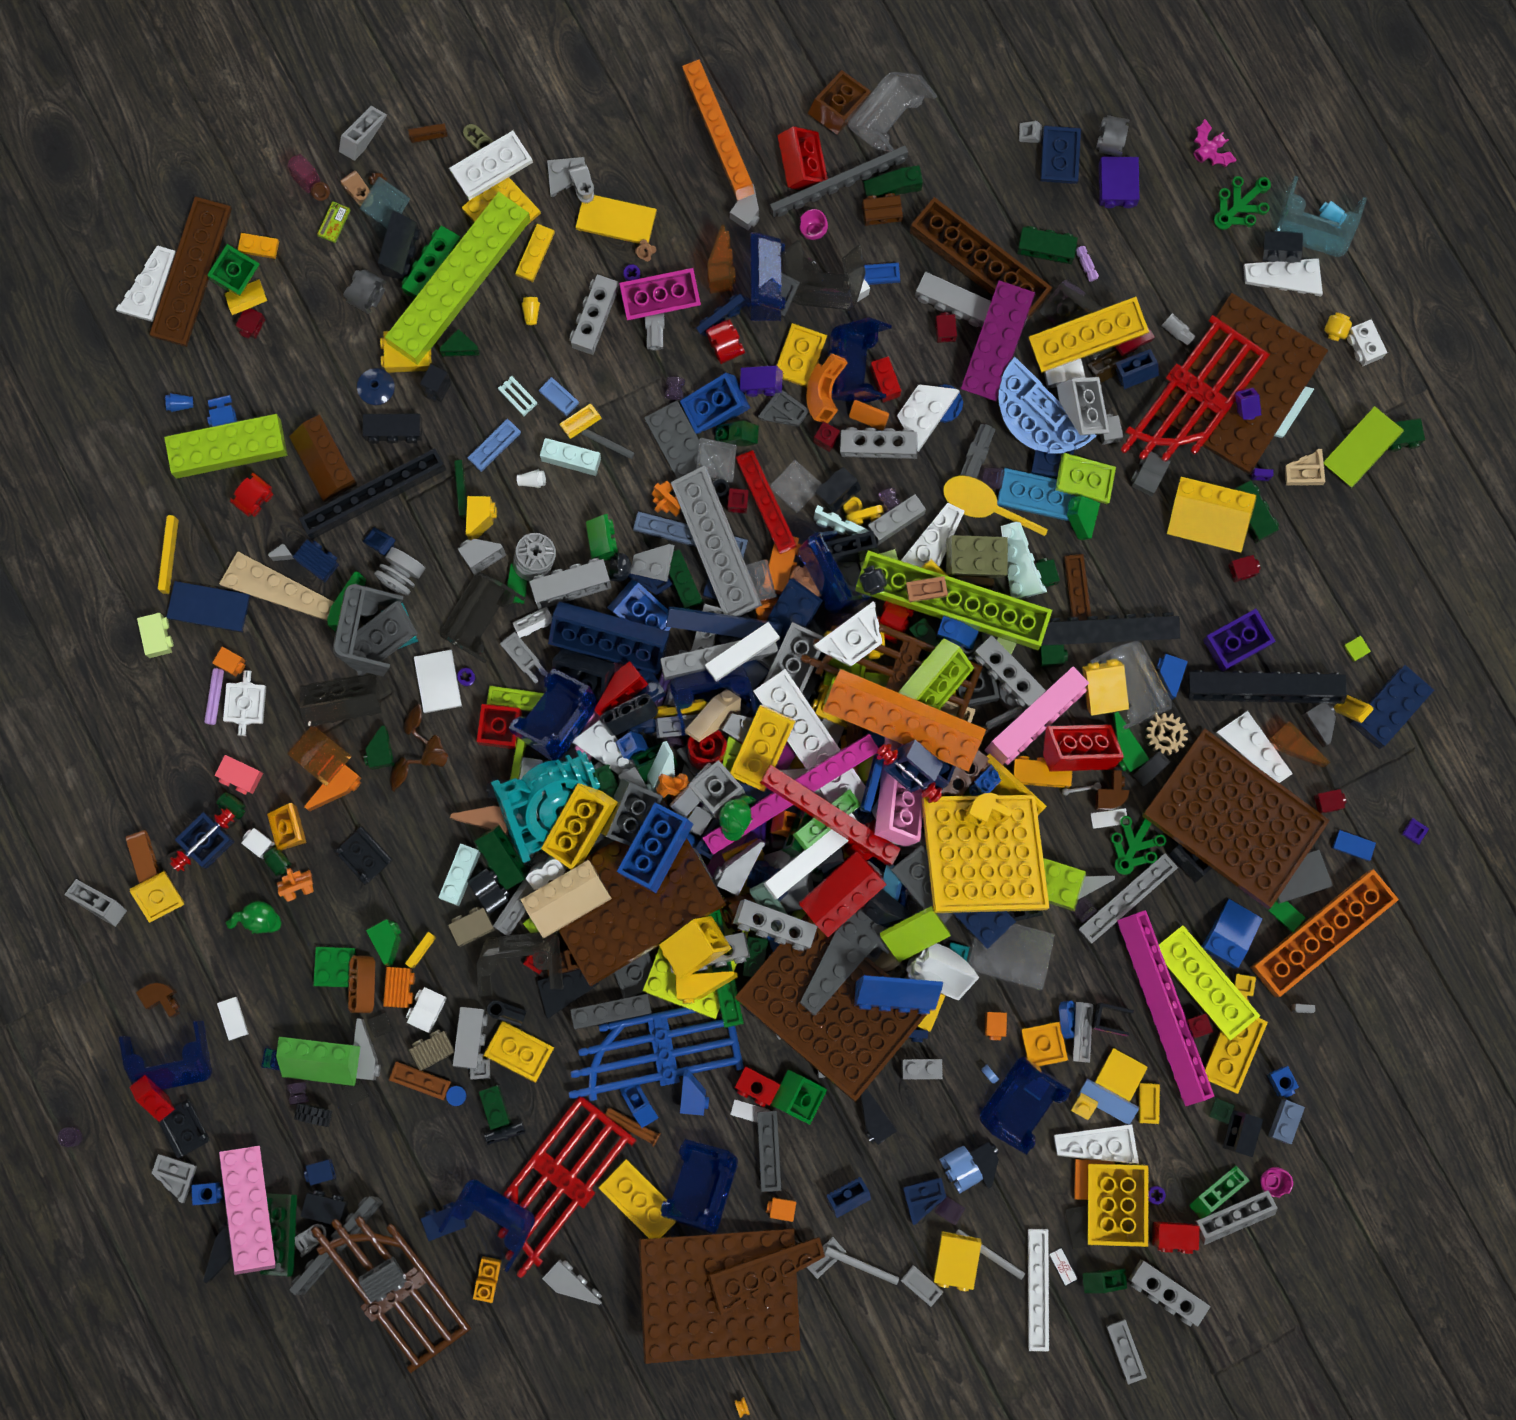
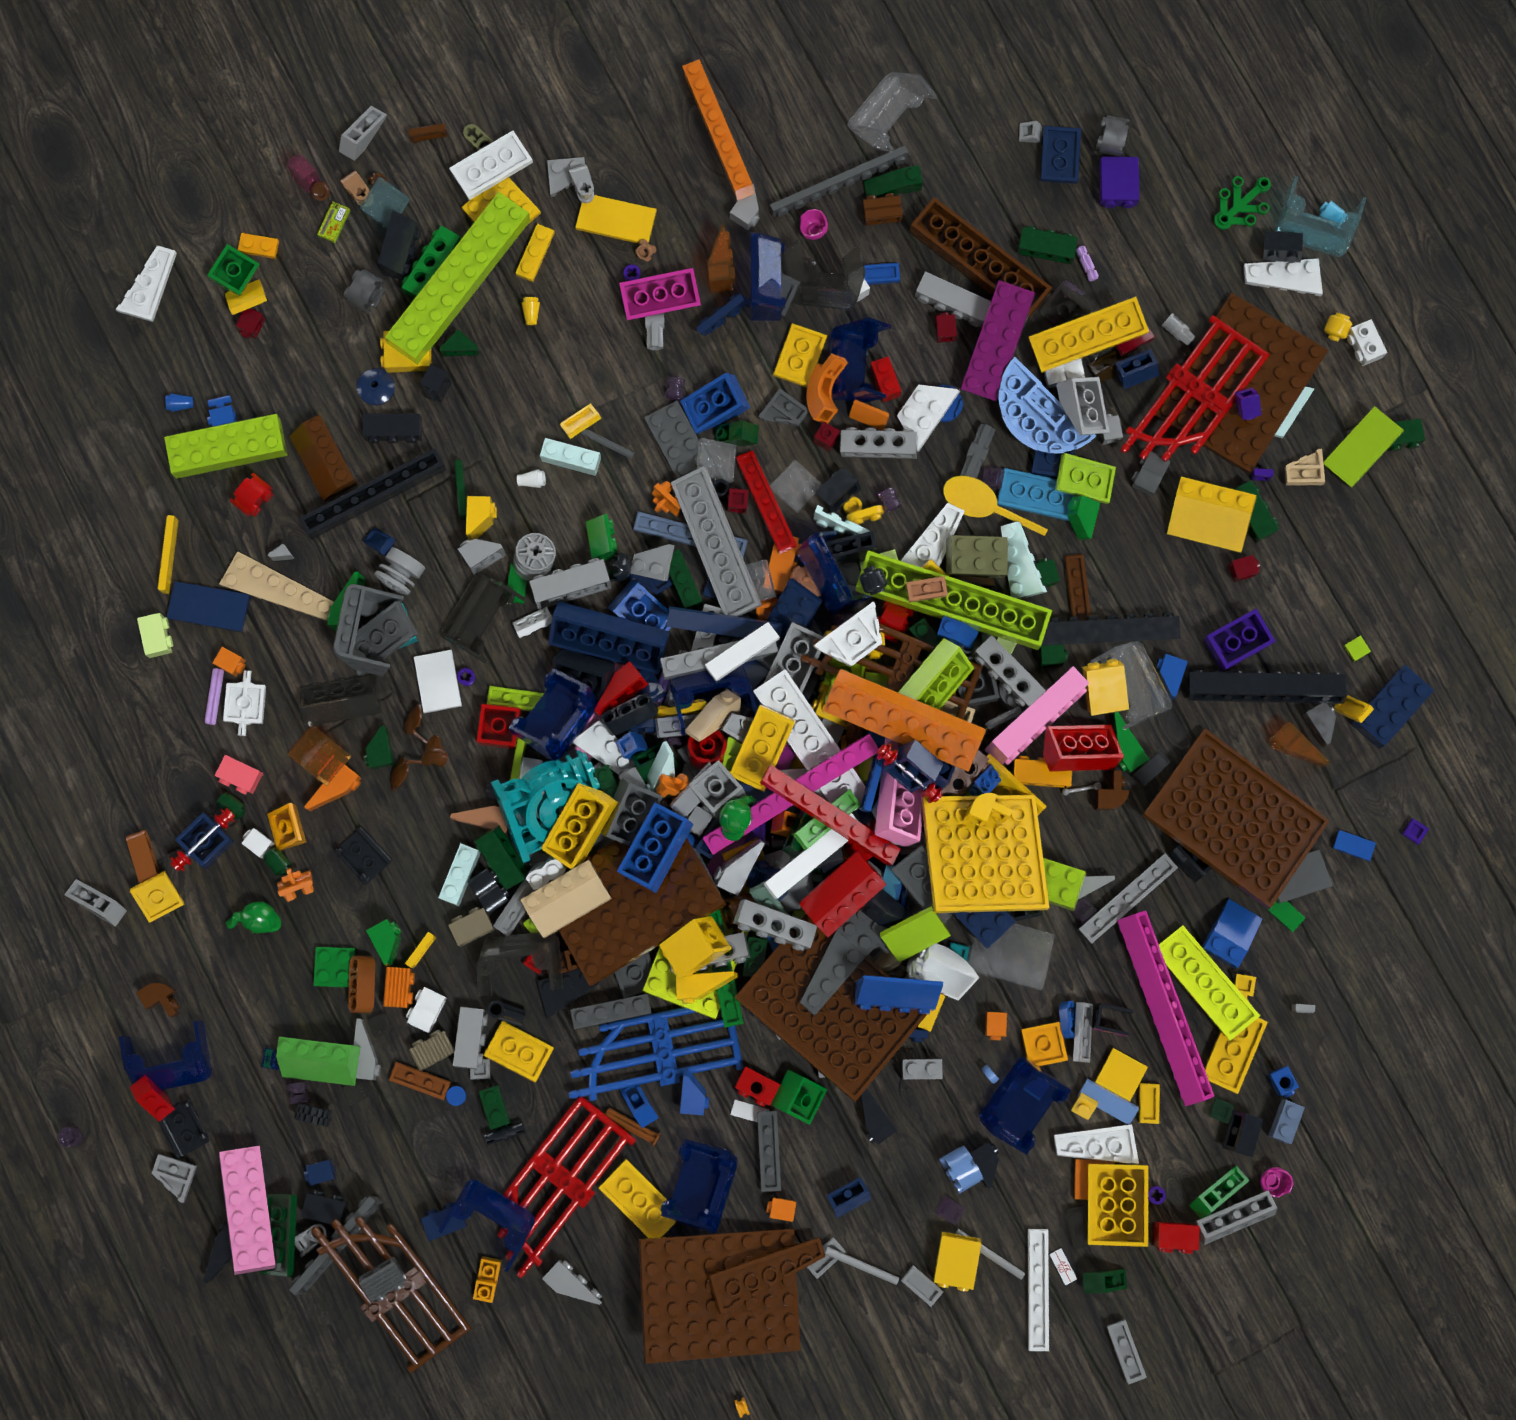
reddish brown plate [149,197,232,347] -> none
blue brick [192,1182,223,1205] -> none
white tile [217,997,249,1041] -> none
dark blue brick [293,540,339,583] -> none
medium blue tile [468,419,521,472] -> none
light aqua tile [498,376,537,416] -> none
light grey hinge [500,632,548,684] -> none
medium blue tile [539,377,579,417] -> none
light grey brick [569,274,619,355] -> none
red brick [706,319,745,364] -> none
dark purple brick [740,366,783,397] -> none
red slope [778,126,828,190] -> none
reddish brown slope [807,70,871,135] -> none
light grey brick [867,494,926,545] -> none
dark blue wing [903,1178,946,1225] -> none
white sticker [1091,808,1128,829] -> none
green plant [1110,810,1166,875] -> none
light grey brick [1128,1259,1211,1327] -> none
tan gear [1145,713,1188,755] -> none
dark red brick [1186,1014,1213,1039] -> none
dark pink animal [1194,119,1236,167] -> none
white wing [1216,711,1293,783] -> none
orange brick [1250,869,1399,998] -> none
dark red brick [1314,789,1346,814] -> none

